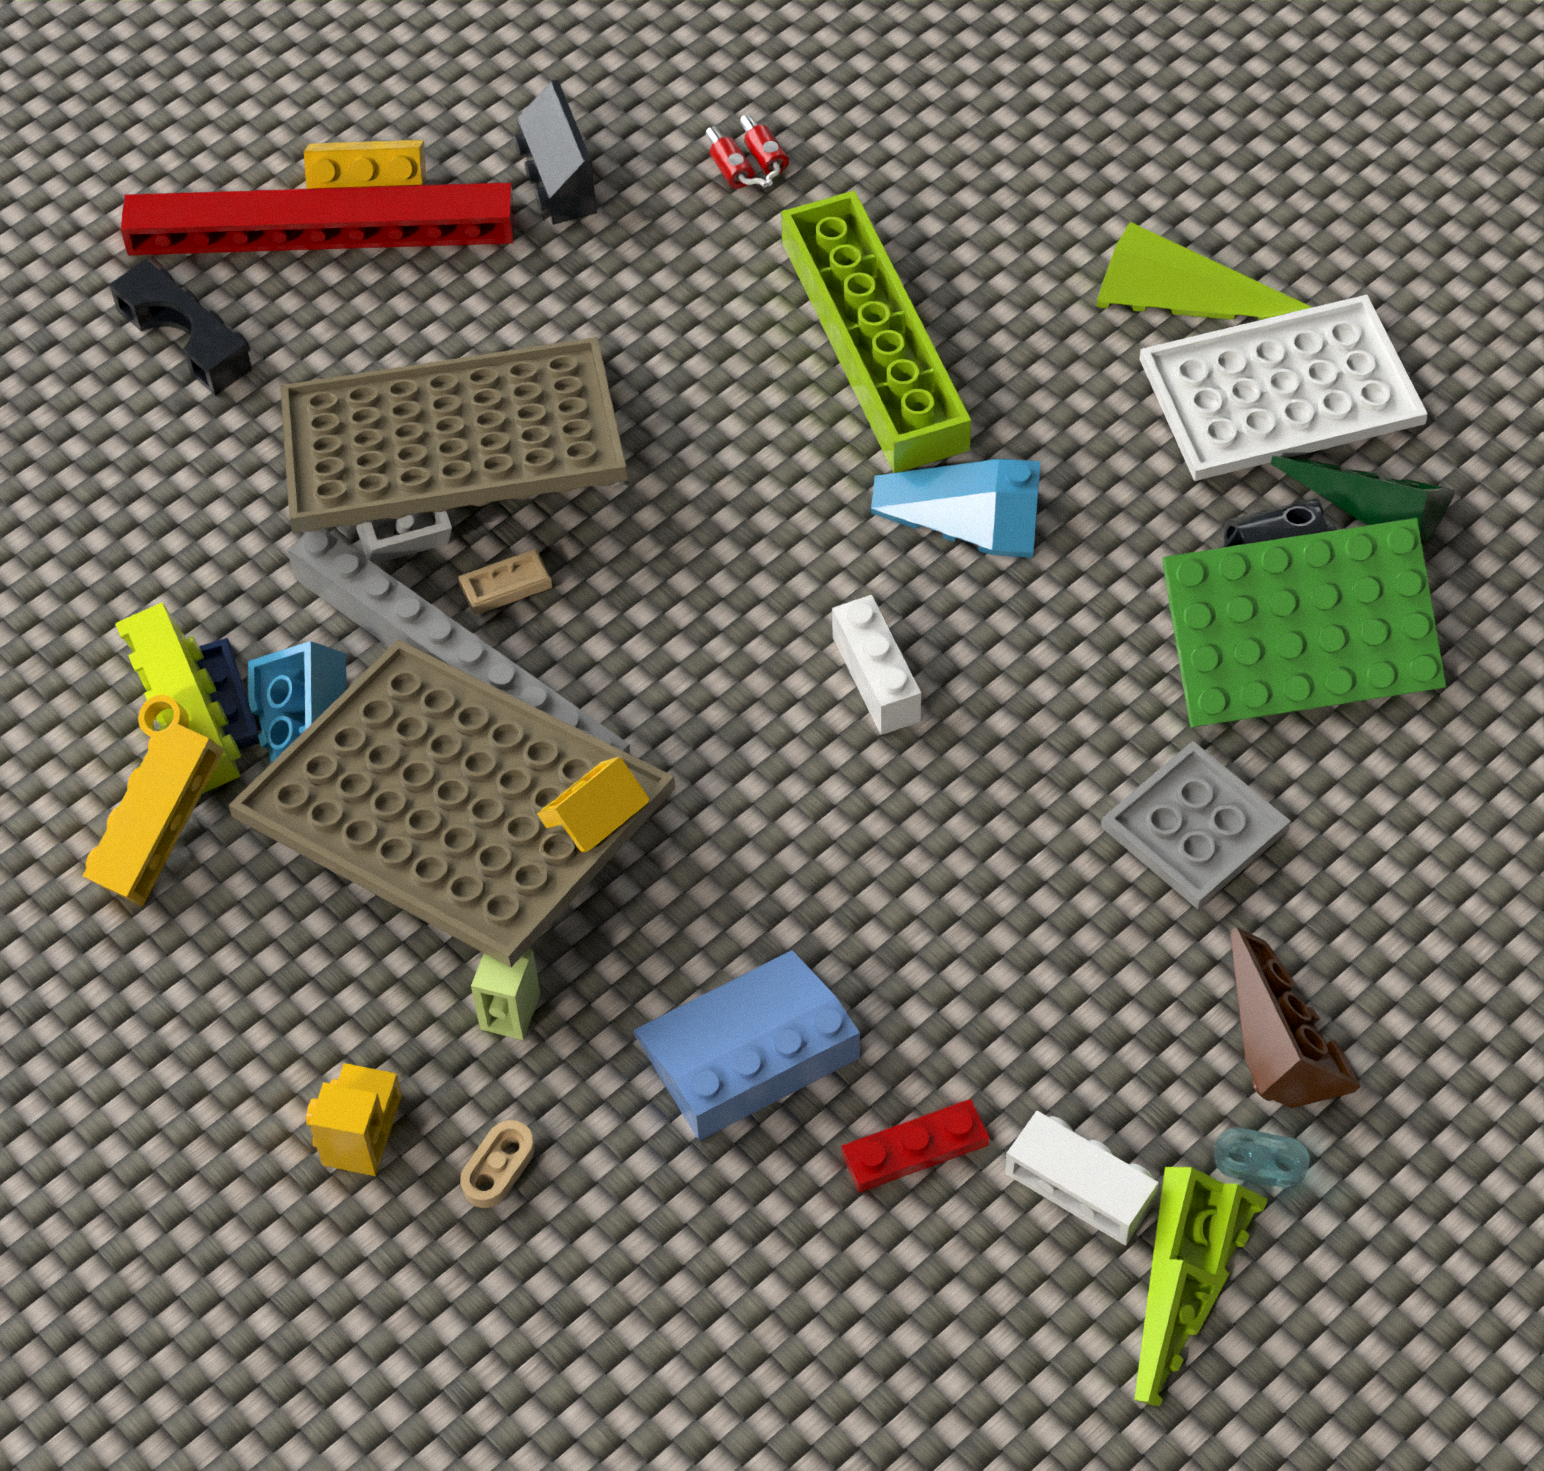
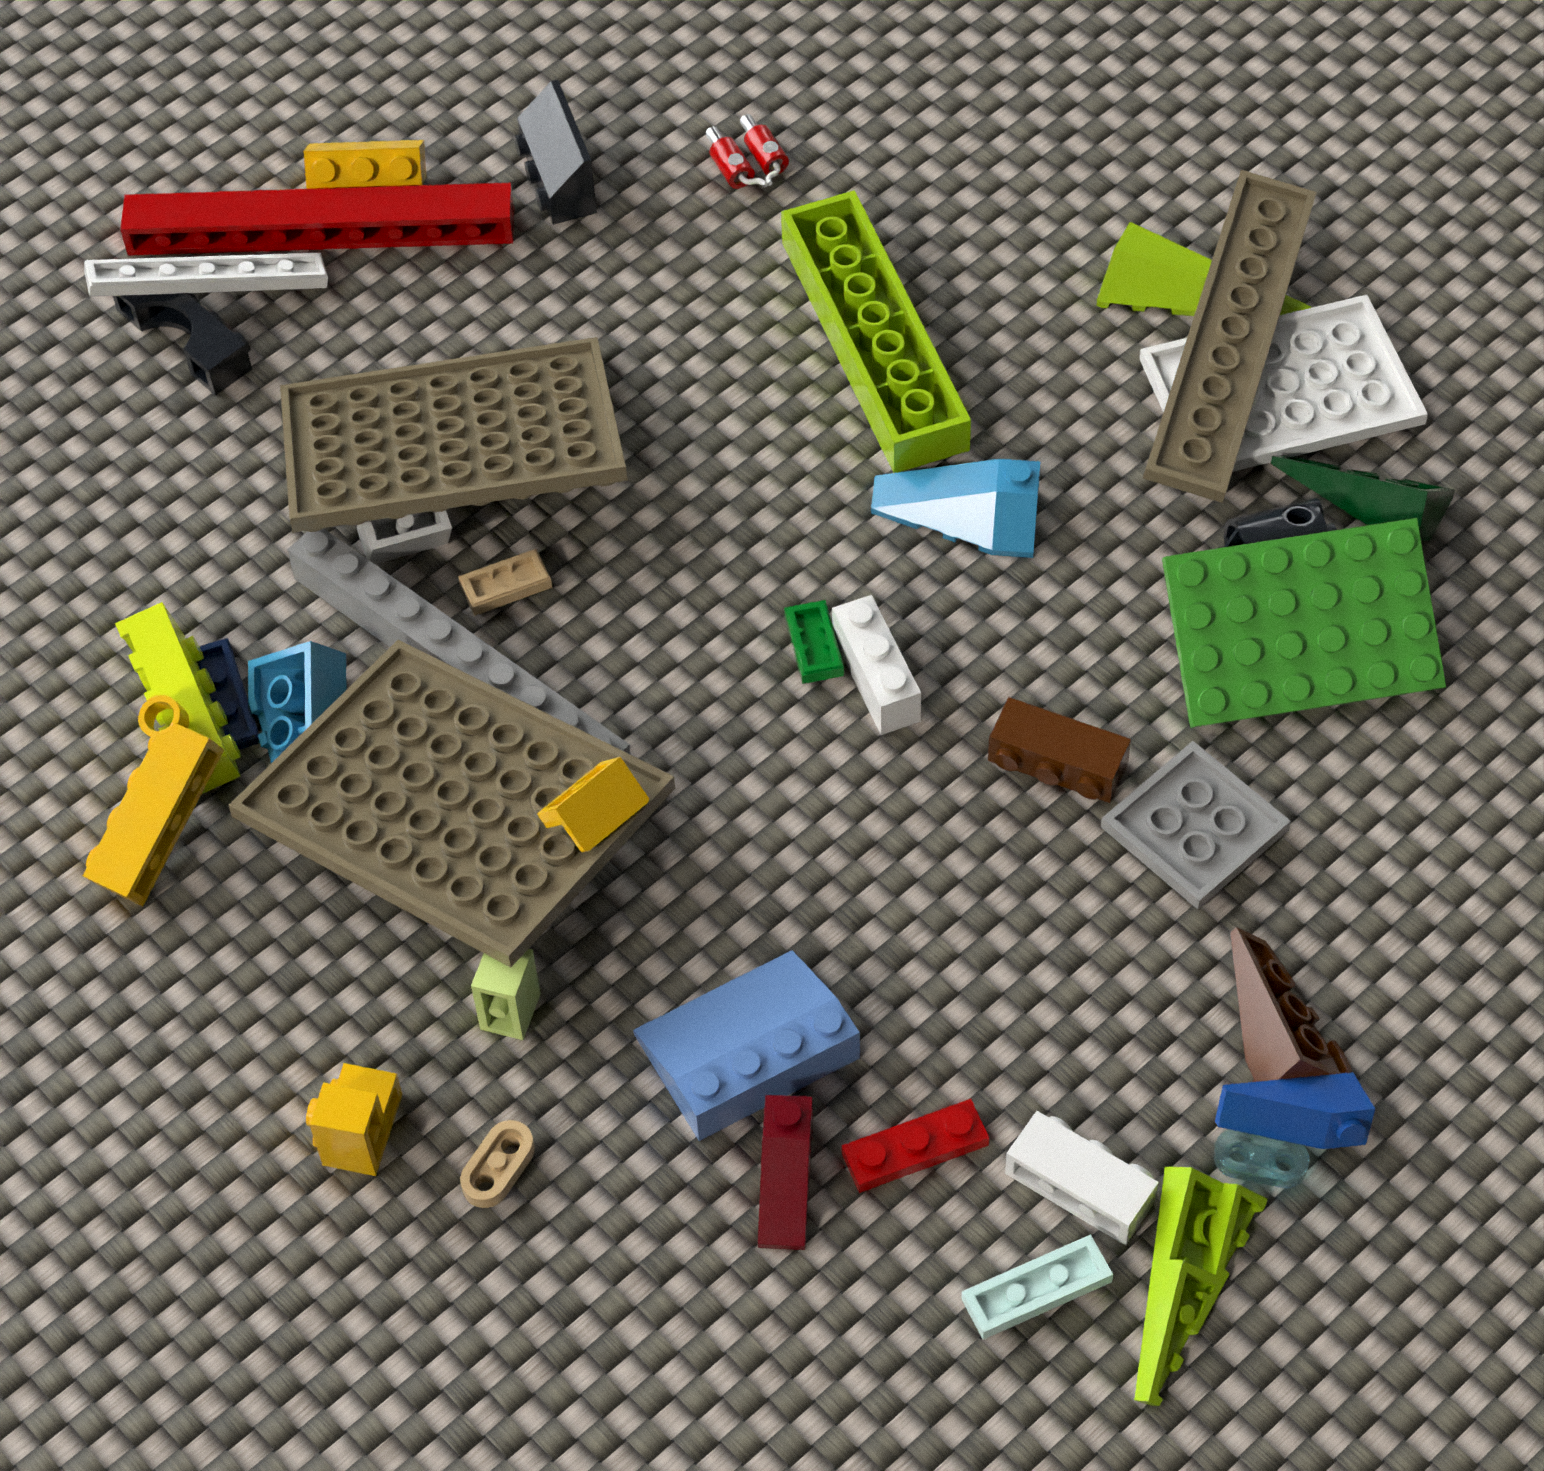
none -> white tile [84,253,328,297]
none -> dark red slope [758,1095,813,1250]
none -> green plate [784,600,844,684]
none -> light aqua plate [961,1234,1113,1340]
none -> reddish brown brick [988,697,1131,803]
none -> dark tan plate [1143,170,1317,503]
none -> blue slope [1215,1072,1375,1149]

